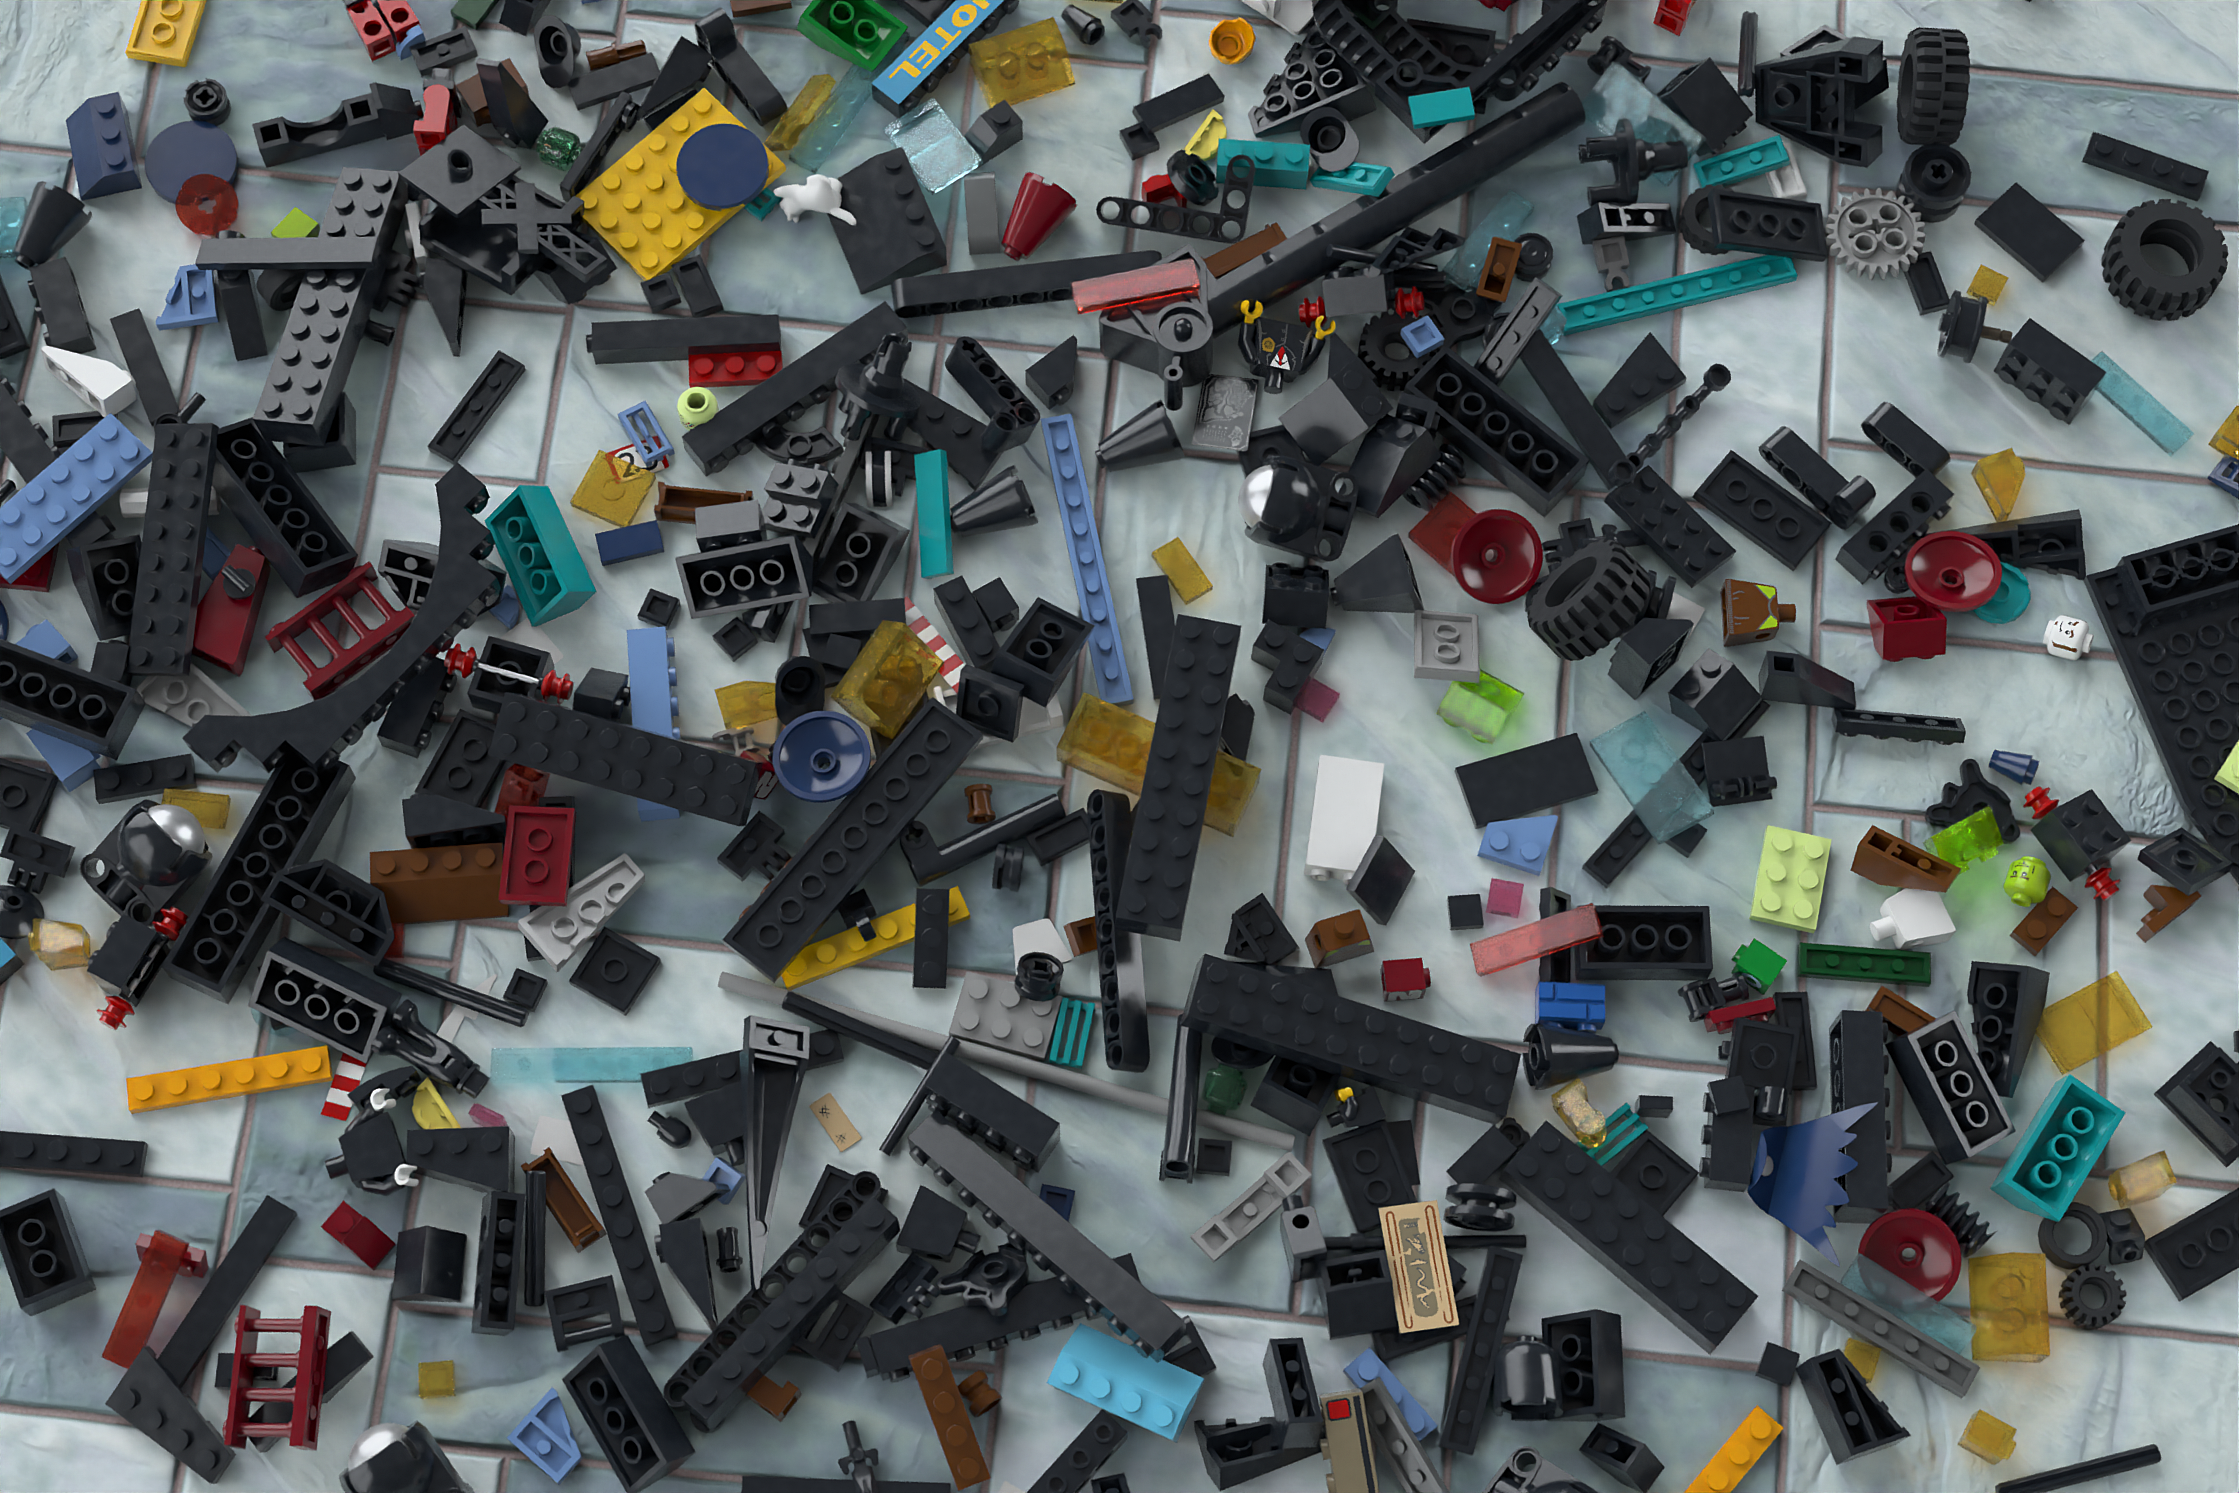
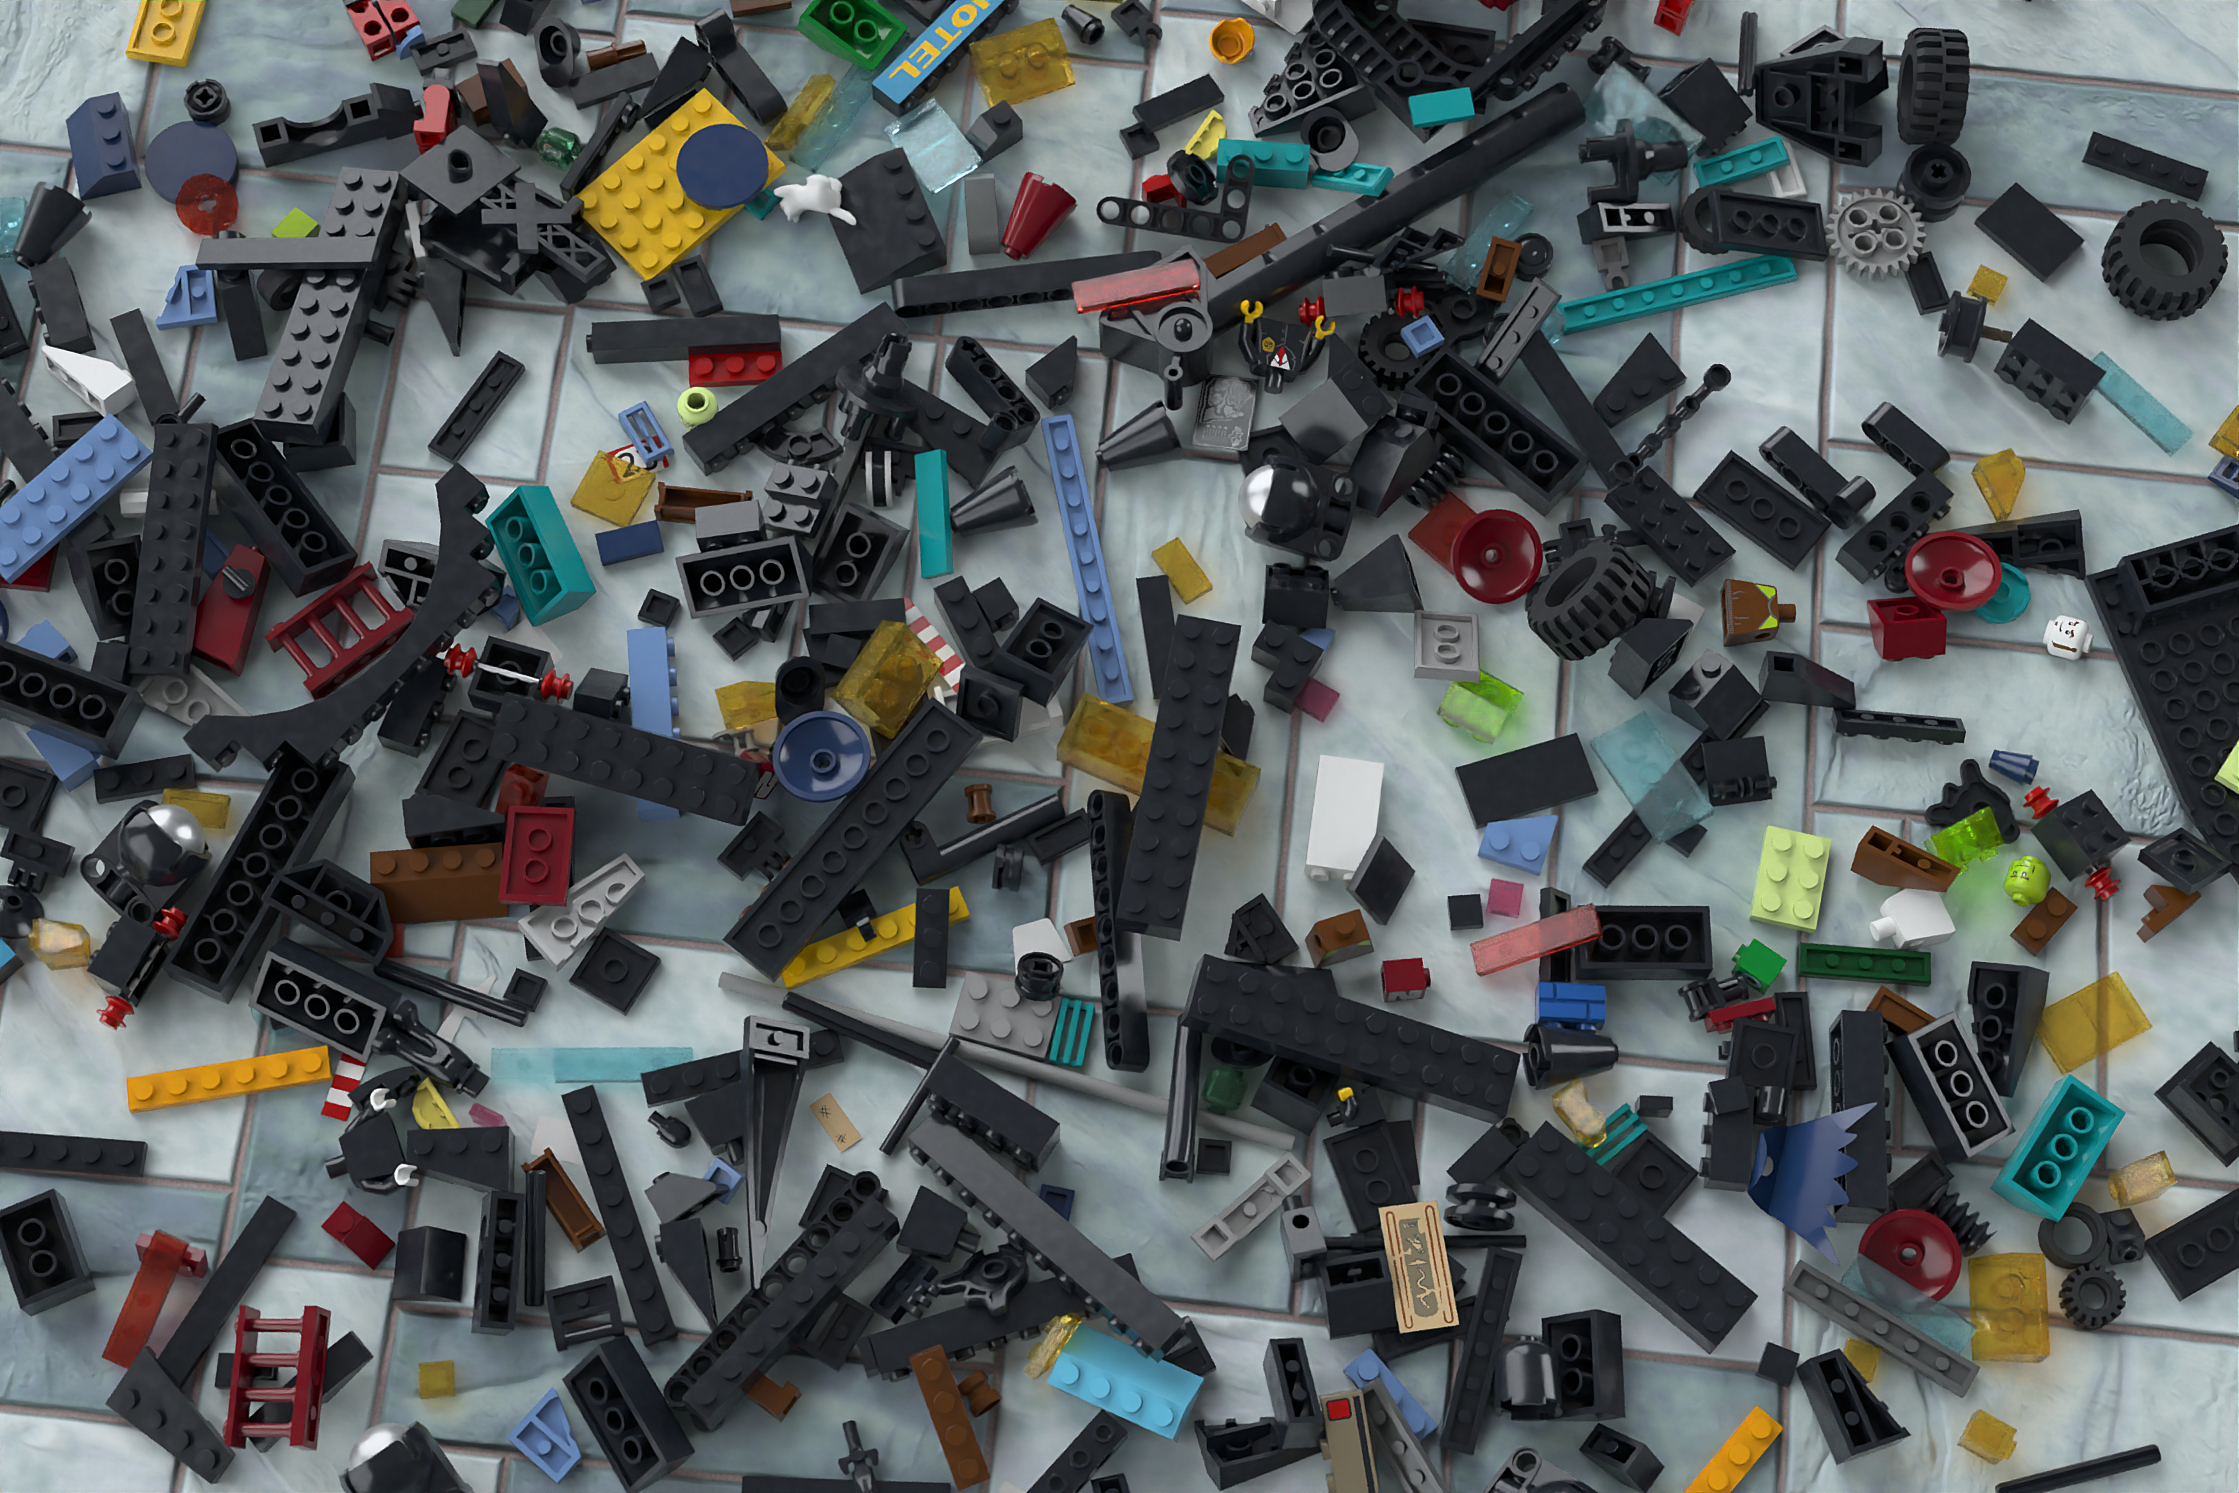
none -> clear yellow plate [1023,1311,1082,1380]

